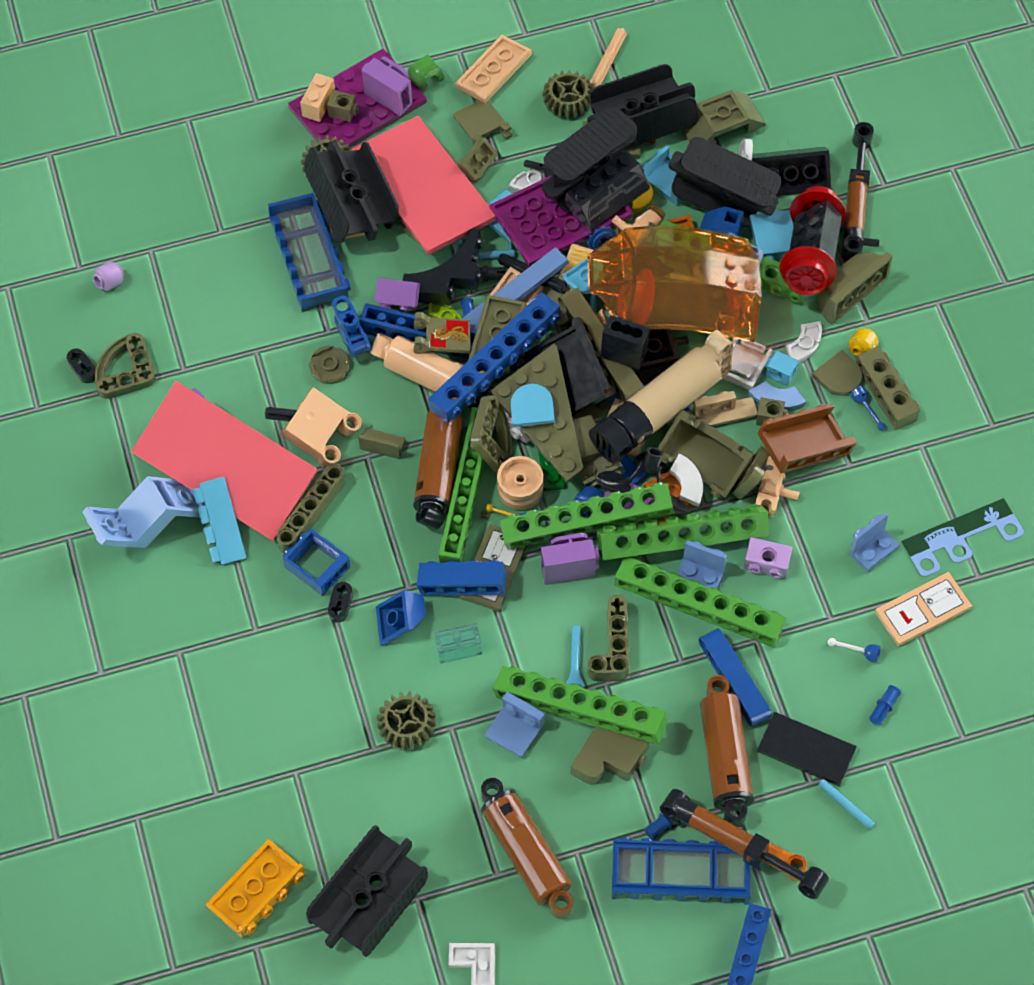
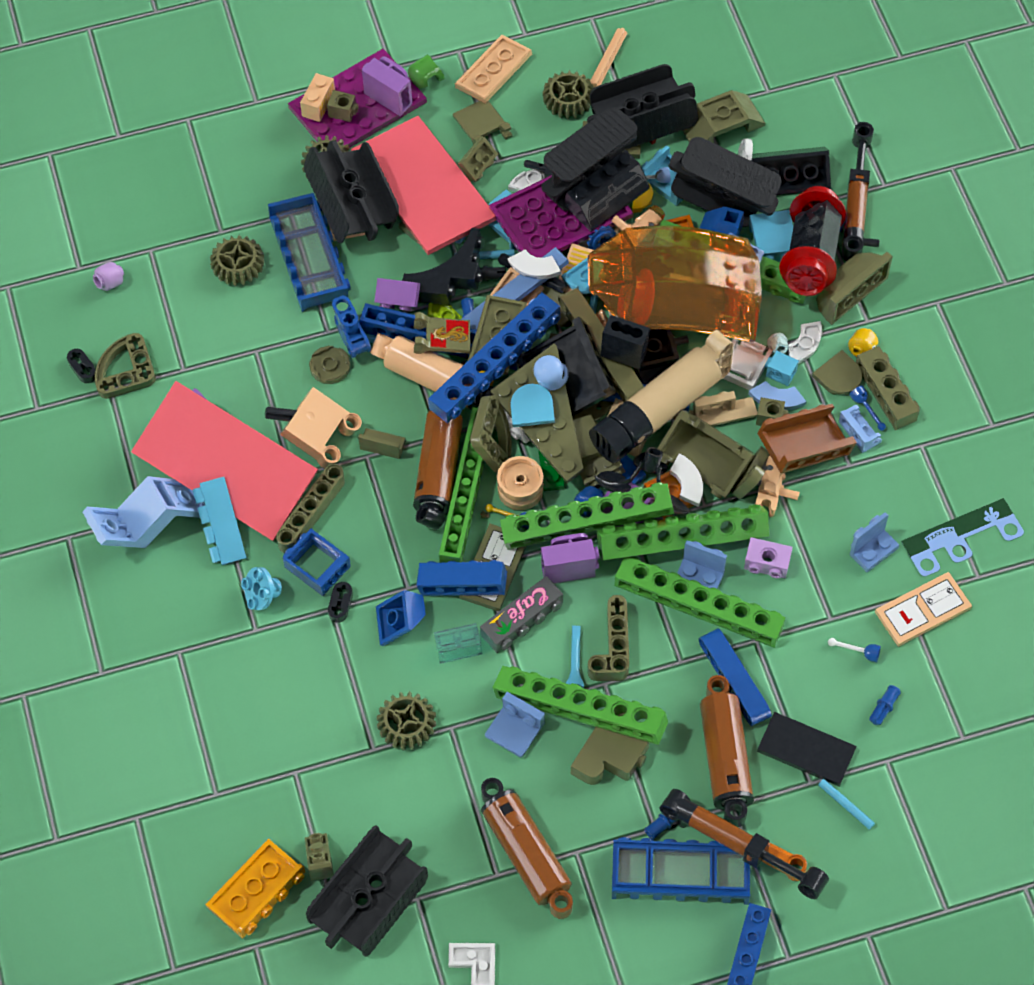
none -> olive gear [210,235,265,287]
none -> medium azure plate [241,567,282,610]
none -> olive slope [305,833,334,881]
none -> dark grey brick [480,576,563,653]
none -> white tile [507,250,562,279]
none -> light blue helmet [533,355,568,391]
none -> light blue hinge [646,167,671,183]
none -> light aqua hose [767,333,789,354]
none -> light blue hinge [839,405,882,453]

